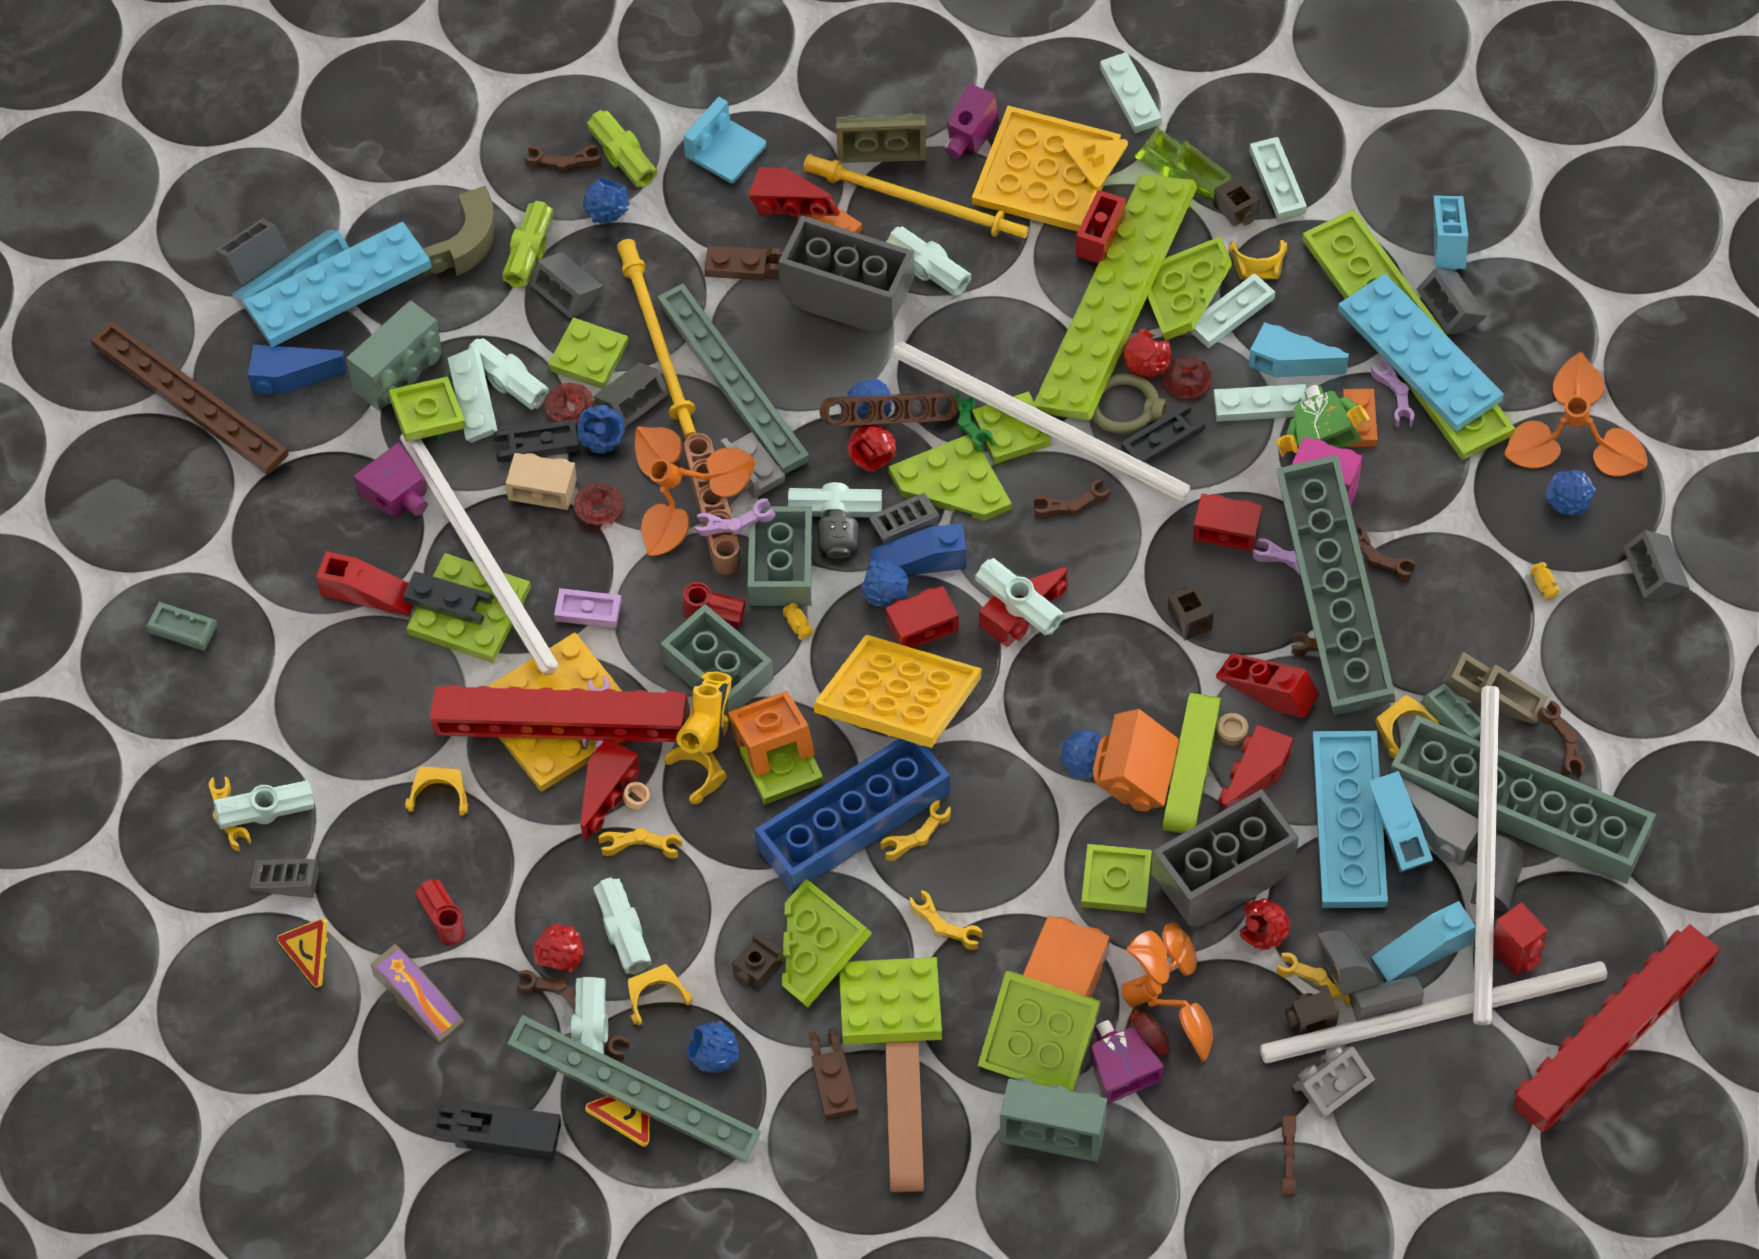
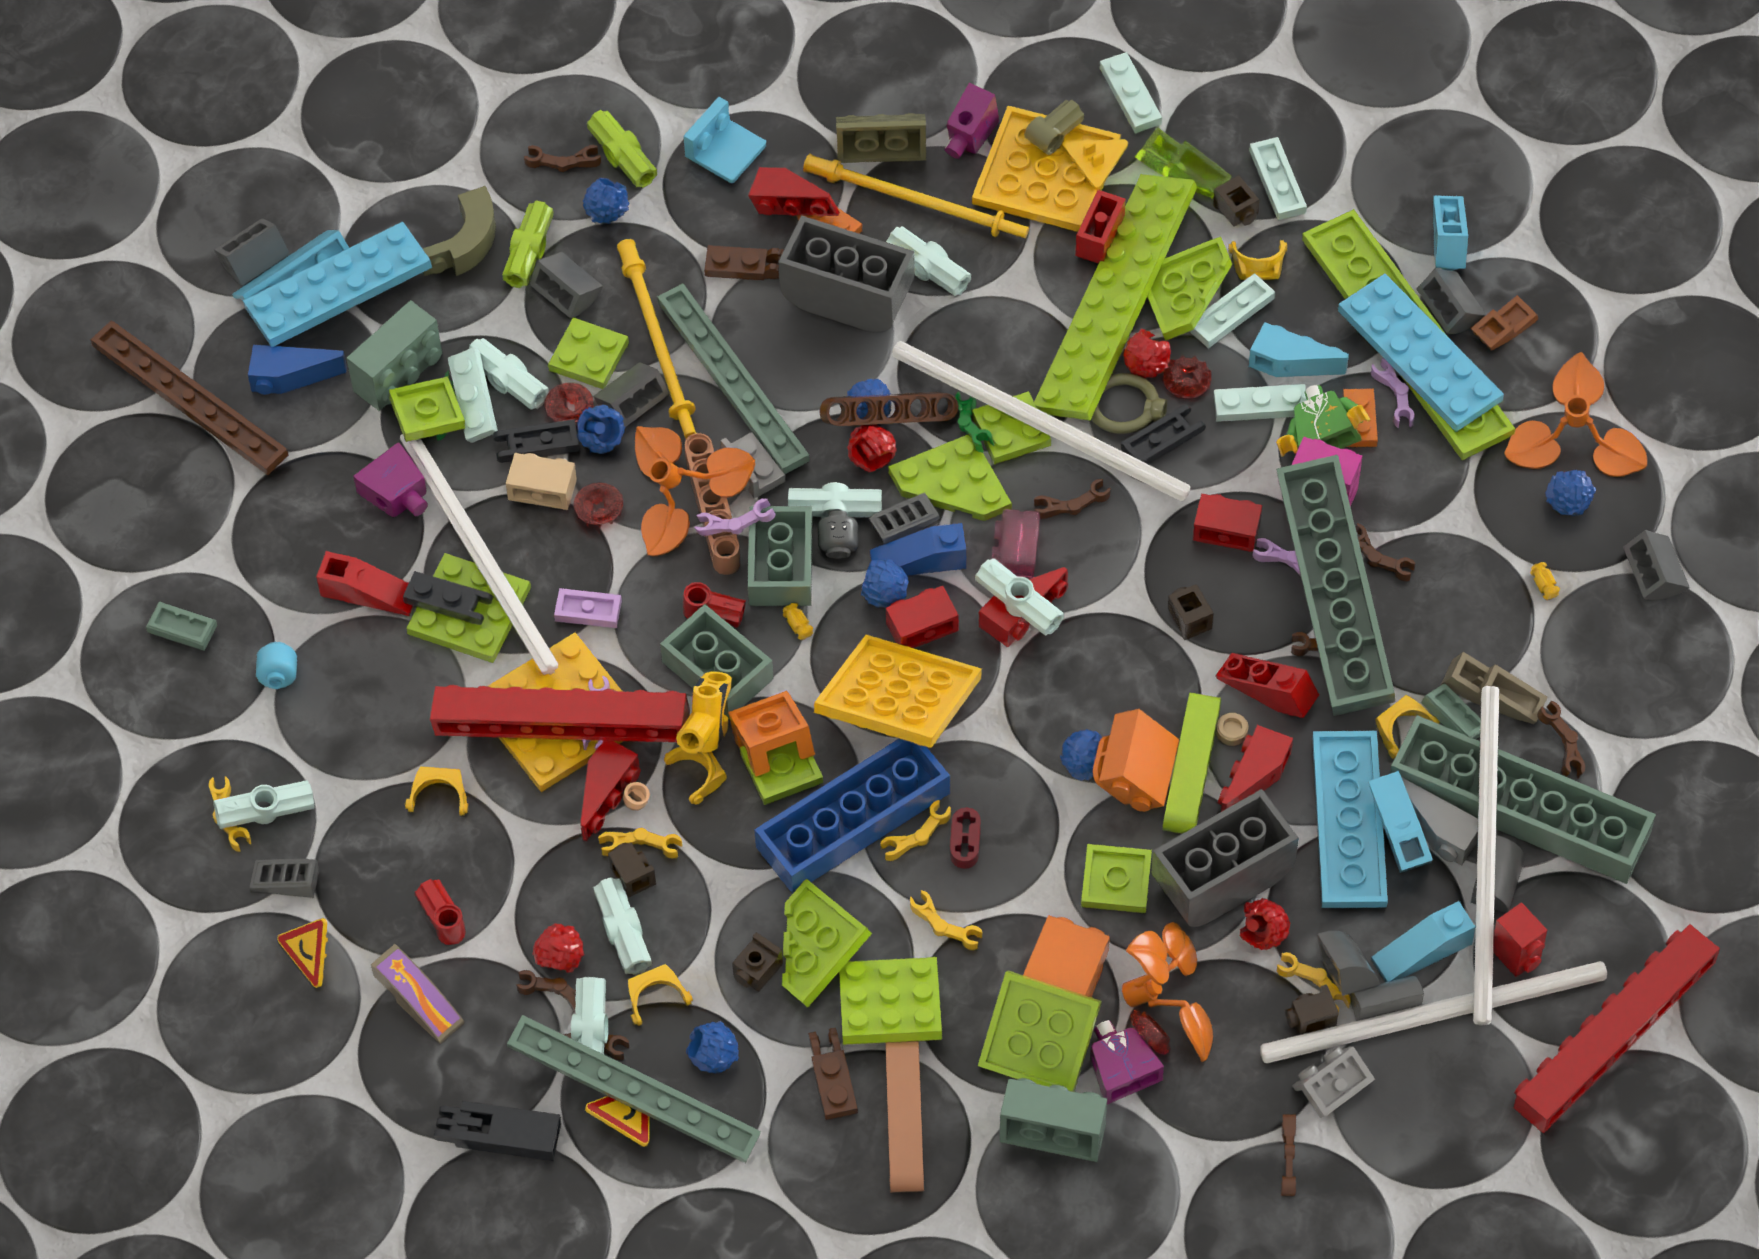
none -> medium azure head [256,642,297,689]
none -> dark brown brick [608,842,656,898]
none -> dark red beam [950,807,981,869]
none -> clear pink brick [991,509,1040,579]
none -> olive piece [1024,100,1084,155]
none -> dark orange slope [1471,295,1538,350]

